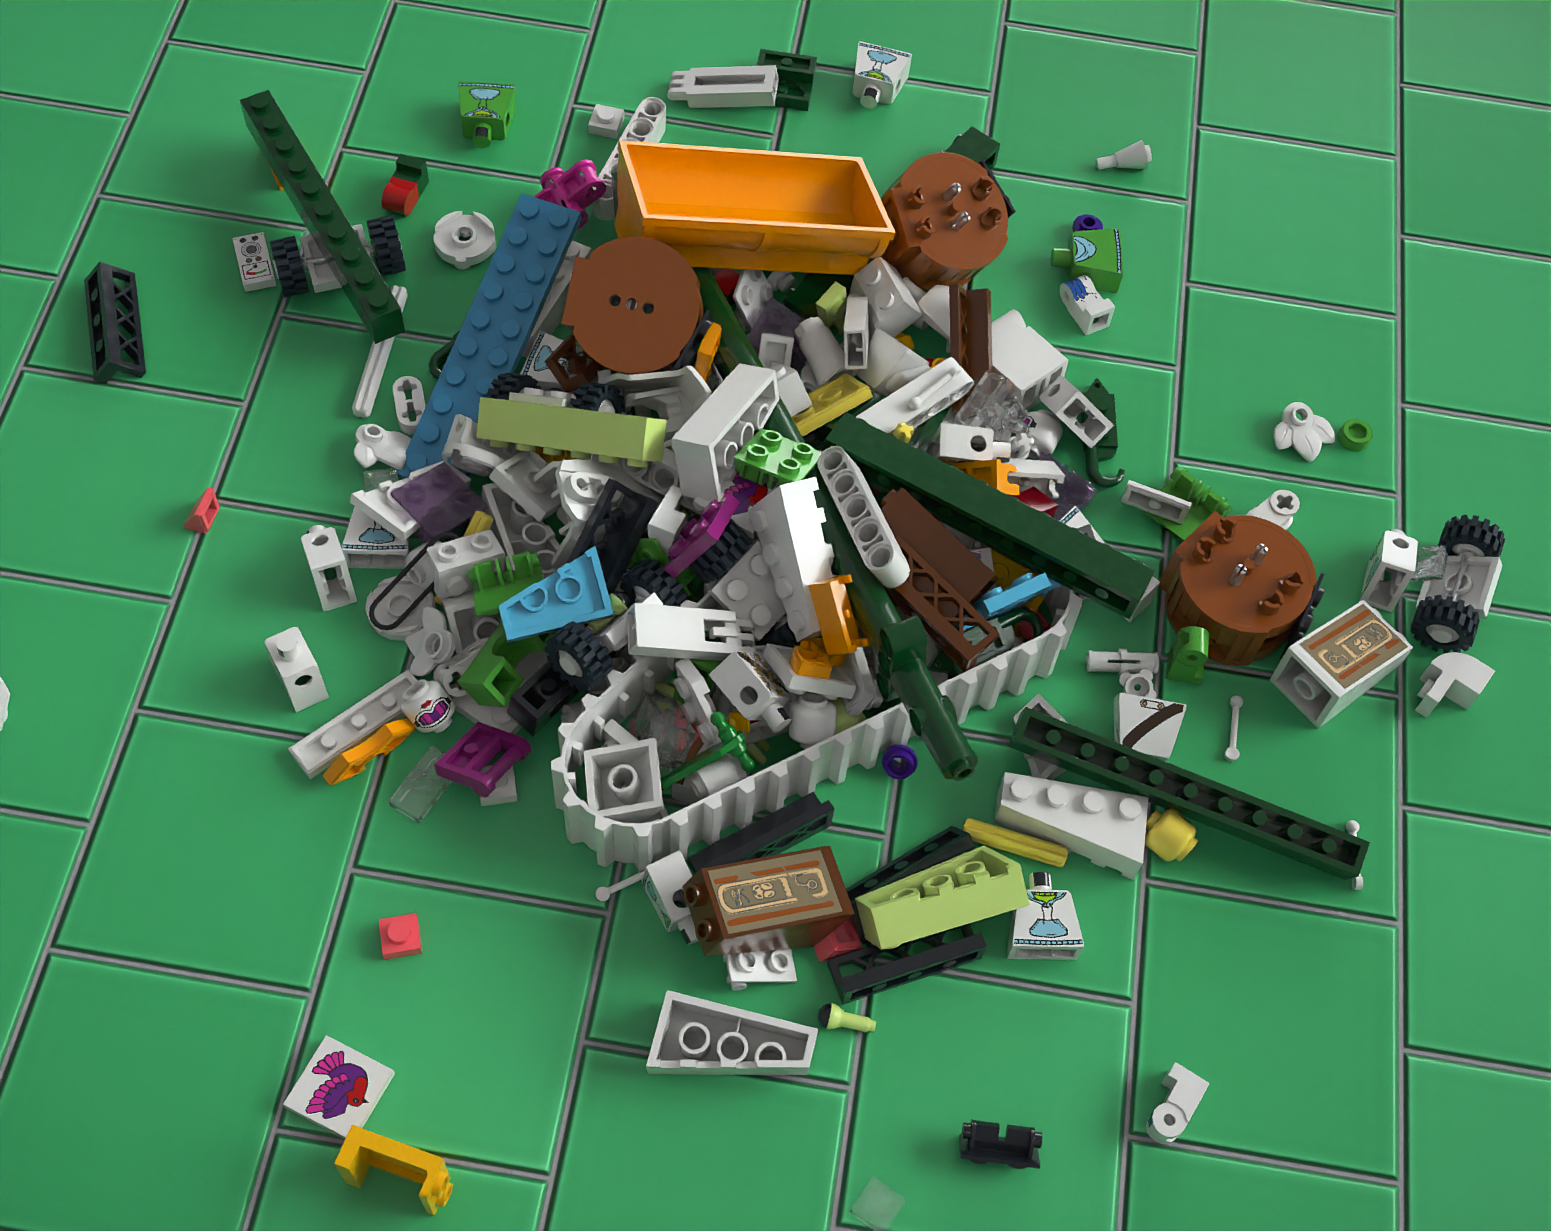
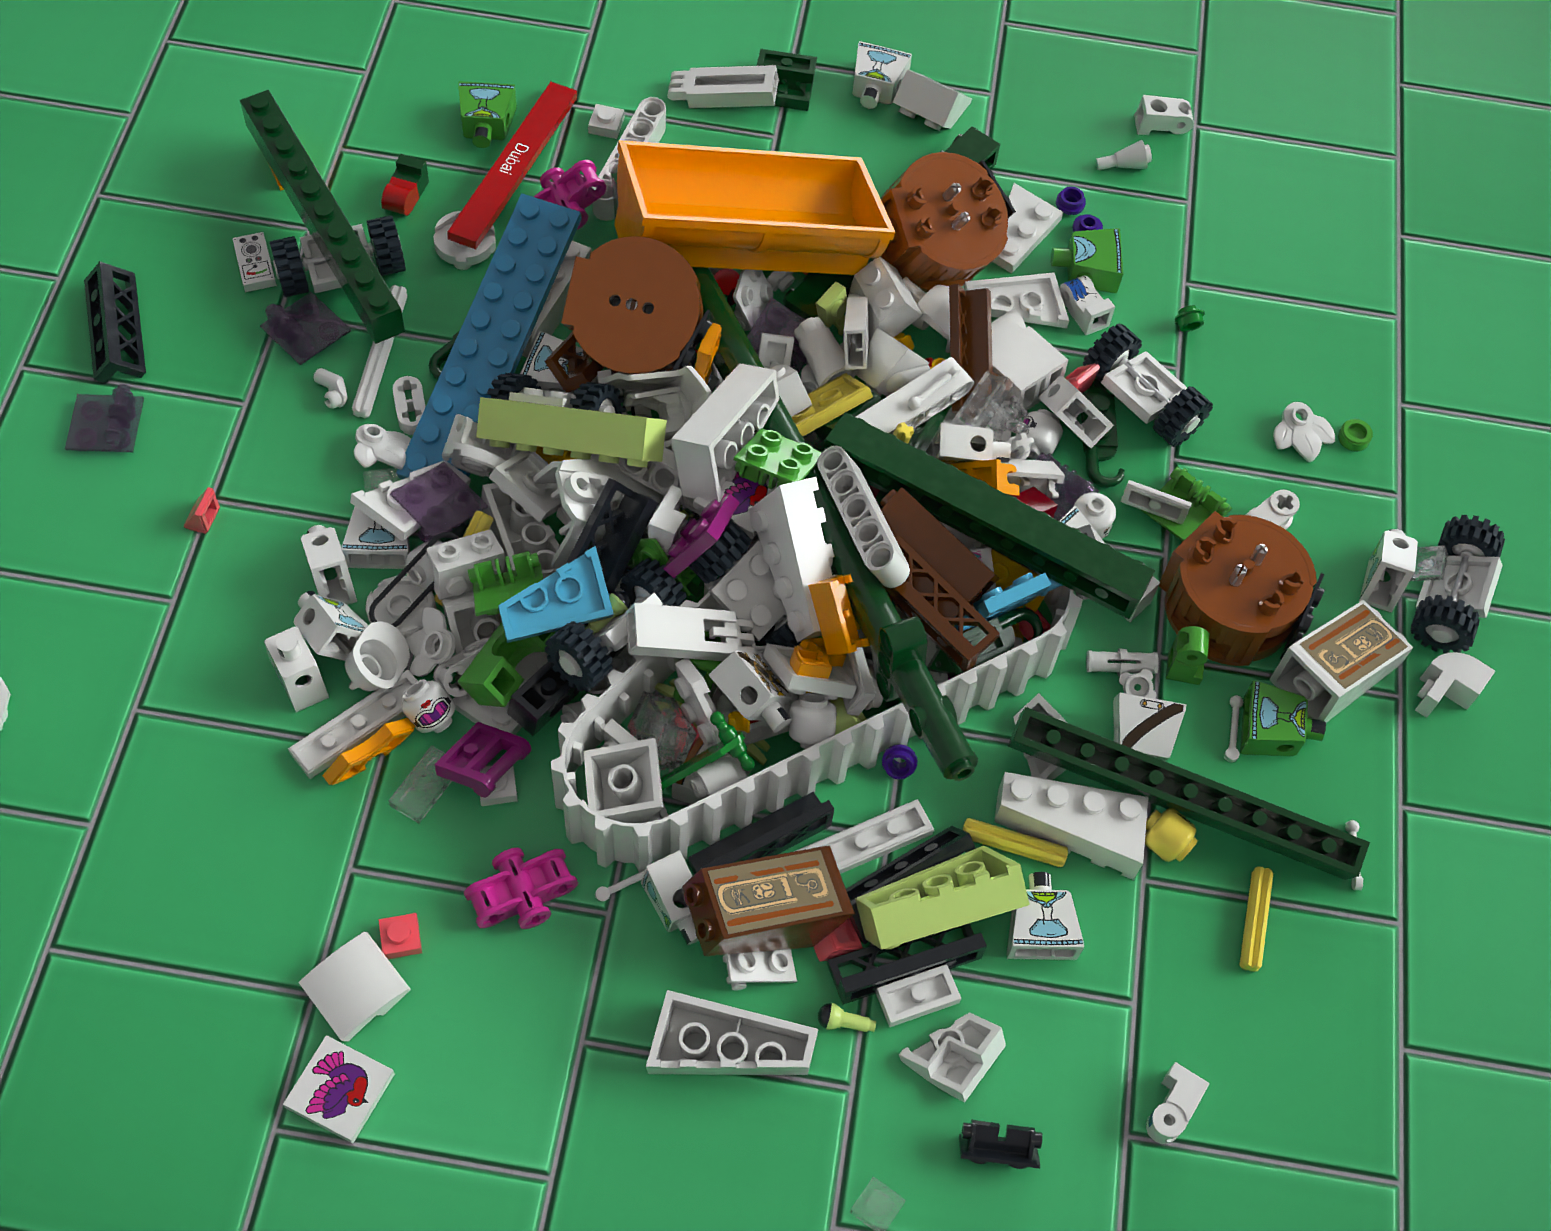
yellow panel [334,1125,453,1216] -> none
none -> hinge [65,384,144,452]
none -> hinge [260,292,351,365]
none -> white torso [294,591,369,661]
none -> white slope [298,932,411,1041]
none -> white arm [314,368,348,409]
none -> white piece [345,621,410,692]
none -> red tile [447,82,577,250]
none -> dark pink axle [464,847,579,929]
none -> white tile [796,799,934,874]
none -> white plate [876,964,961,1027]
none -> white slope [893,69,972,131]
none -> white slope [899,1012,1006,1103]
none -> white wing [964,272,1069,328]
none -> white wing [992,183,1063,274]
none -> dark purple plate [1056,187,1086,215]
none -> coral slope [1065,364,1100,393]
none -> white head [1073,492,1116,539]
none -> plate [1083,323,1213,447]
none -> white leg [1134,95,1194,135]
none -> green plate [1175,305,1205,332]
none -> bright green torso [1240,680,1326,756]
none -> light yellow axle [1240,867,1273,972]

